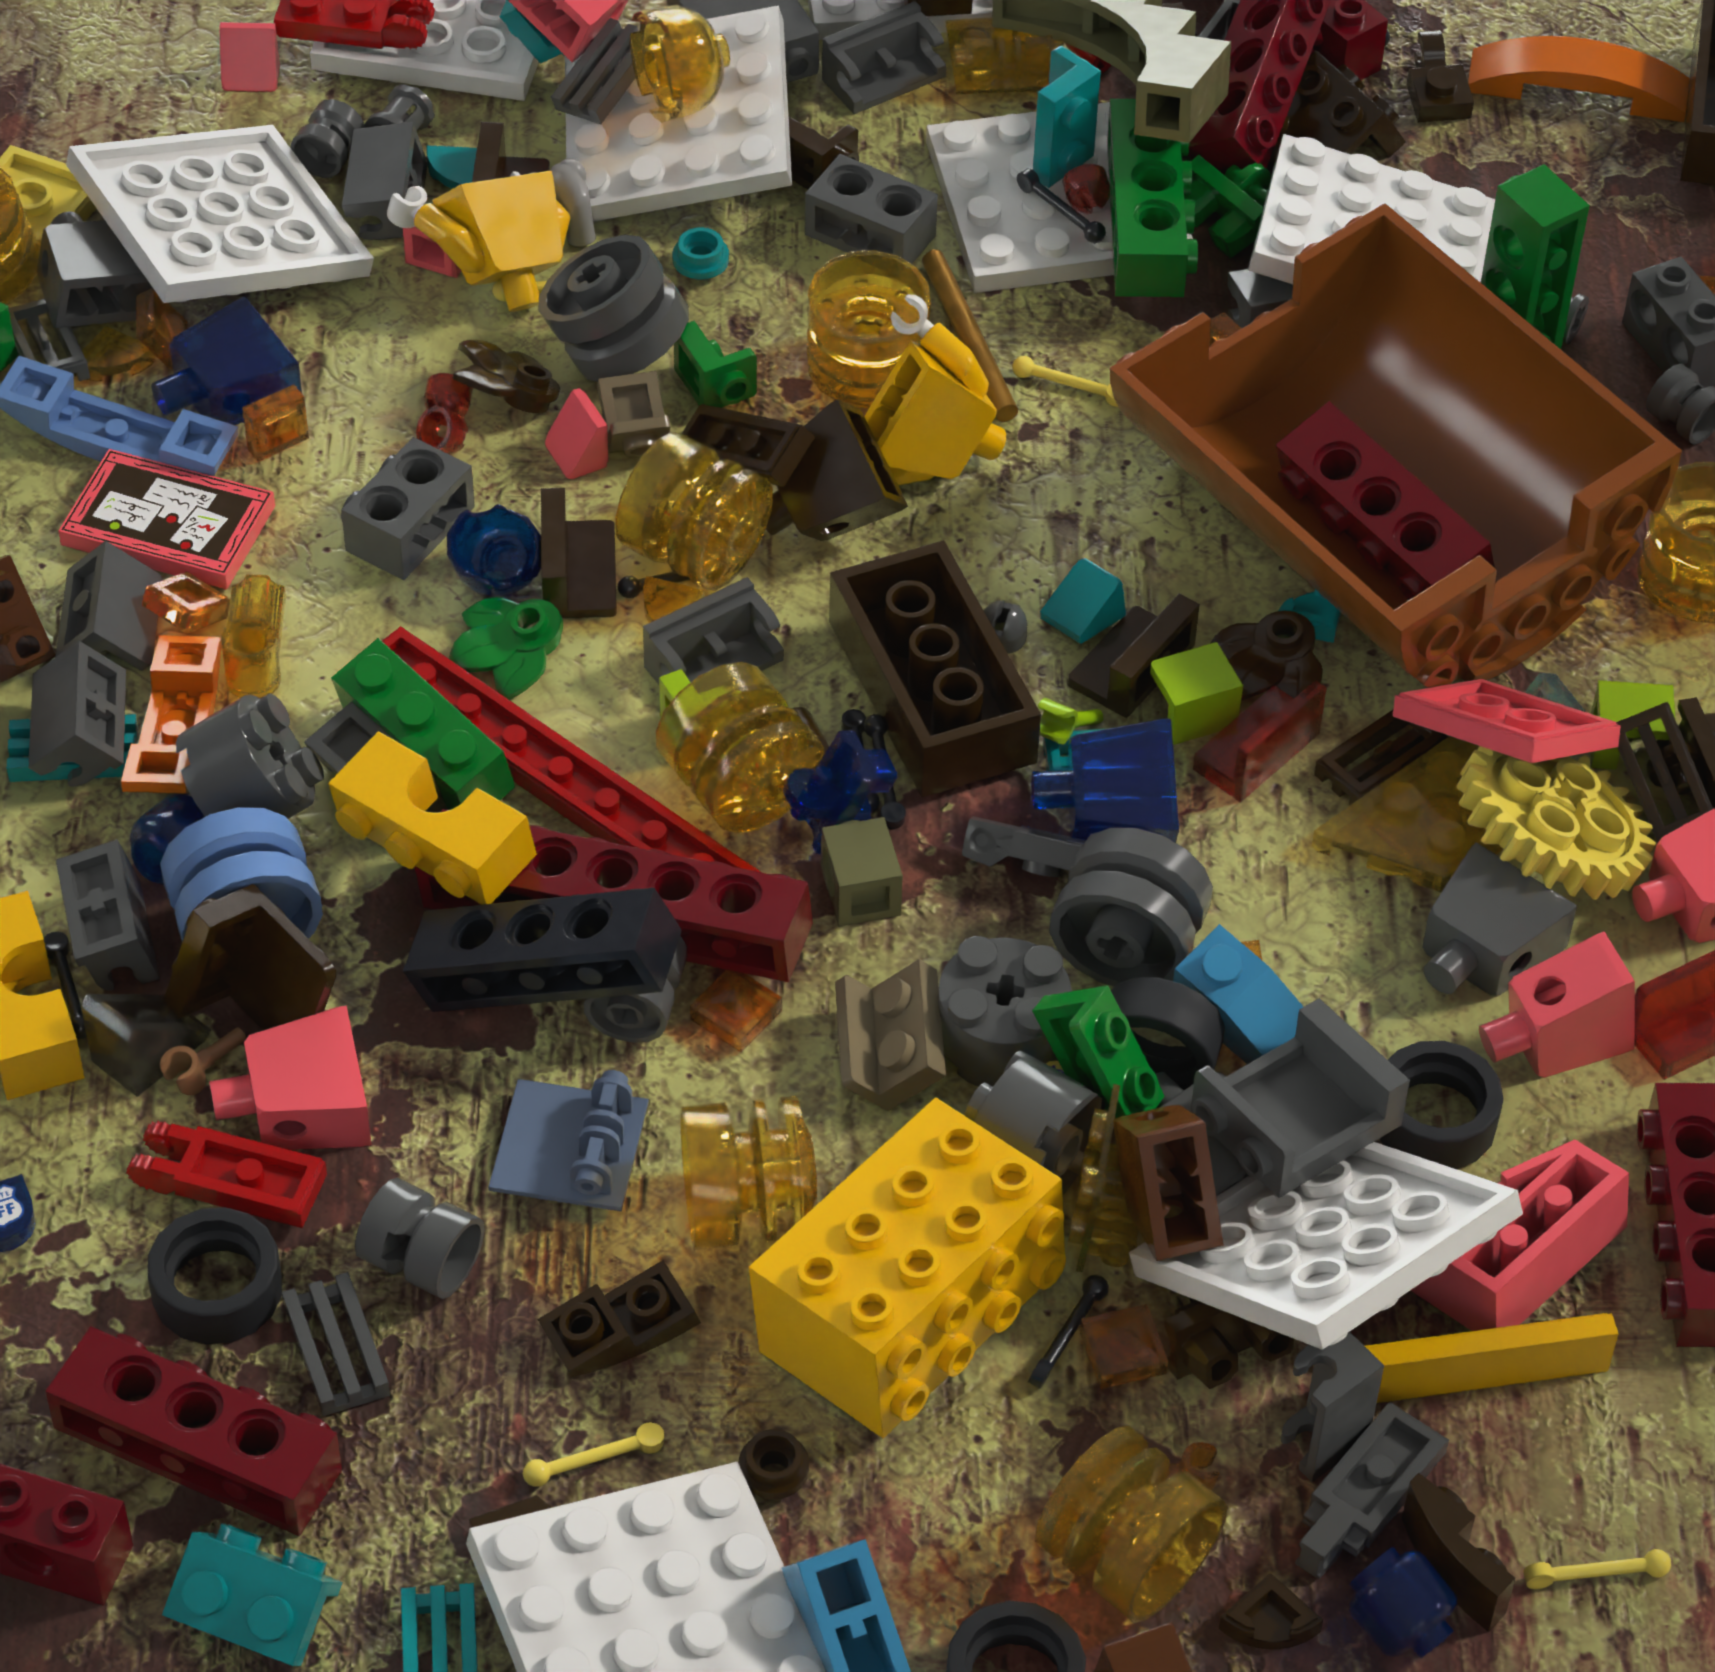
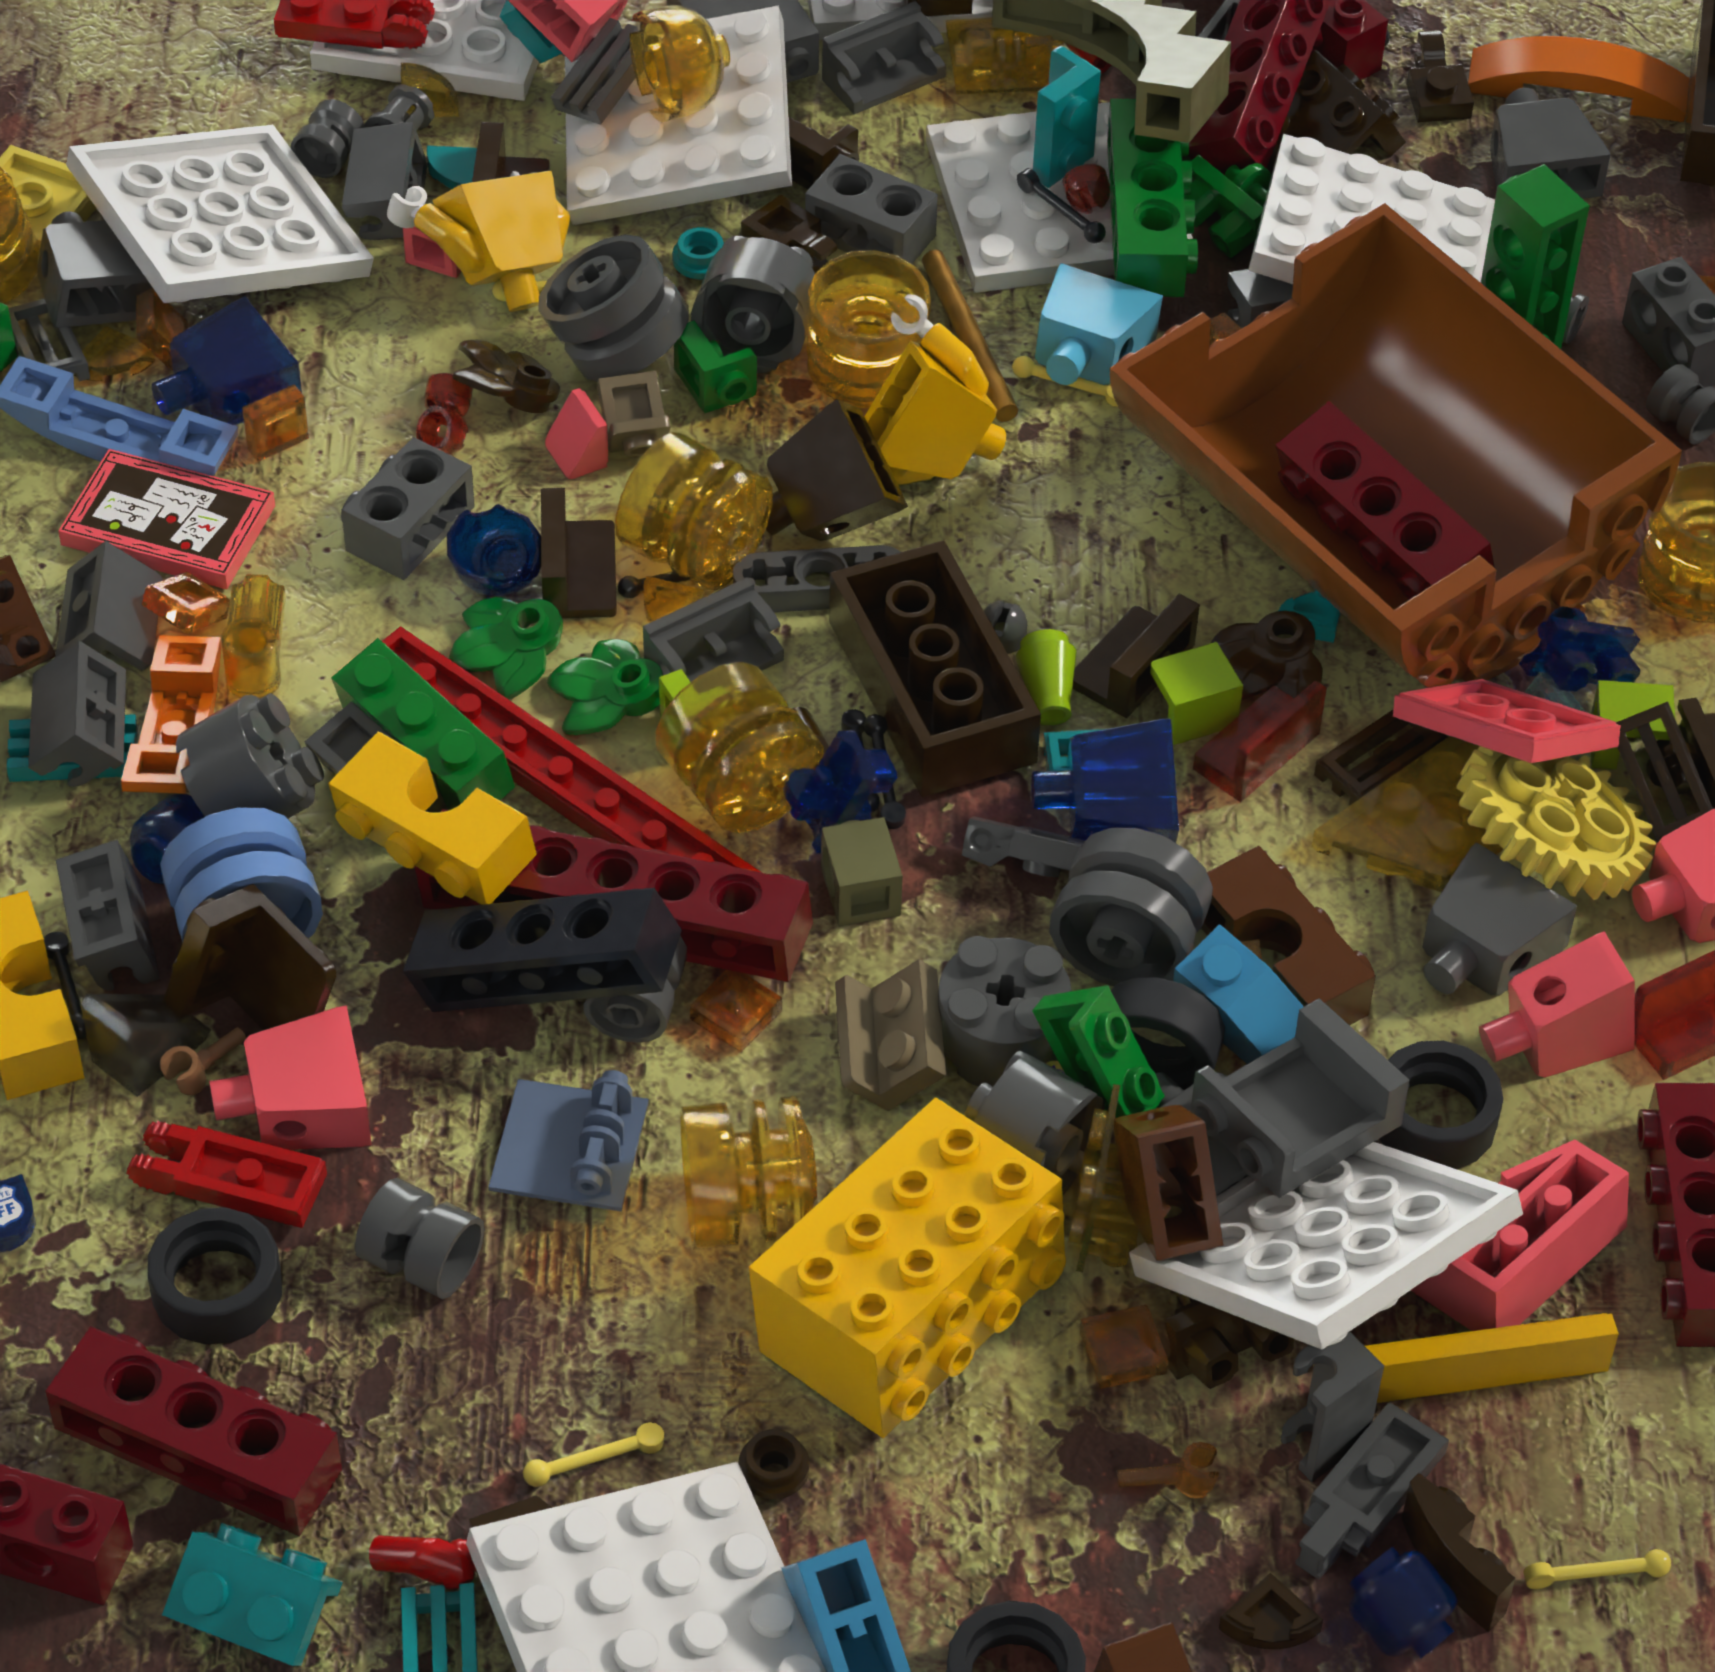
coral slope [220,22,280,92] -> none
dark grey tile [282,1272,390,1416] -> none
dark brown slope [537,1260,701,1377] -> none
light grey arm [550,159,596,246] -> none
dark brown tile [671,404,815,487] -> none
black hinge [1028,1274,1109,1389] -> none
clear yellow wheel [1035,1426,1228,1623] -> none
lime hand [1038,698,1104,745] -> none
teal slope [1040,558,1126,644] -> none
none -> red arm [369,1535,477,1590]
none -> clear yellow tile [401,63,459,117]
none -> green plate [547,639,664,735]
none -> dark grey brick [691,236,820,373]
none -> dark grey beam [733,545,900,612]
none -> dark brown plate [741,195,838,284]
none -> lime cone [1015,629,1077,725]
none -> medium azure torso [1035,263,1163,385]
none -> reddish brown arch [1201,846,1376,1025]
none -> dark grey torso [1490,88,1611,199]
none -> clear blue hips [1519,606,1641,692]

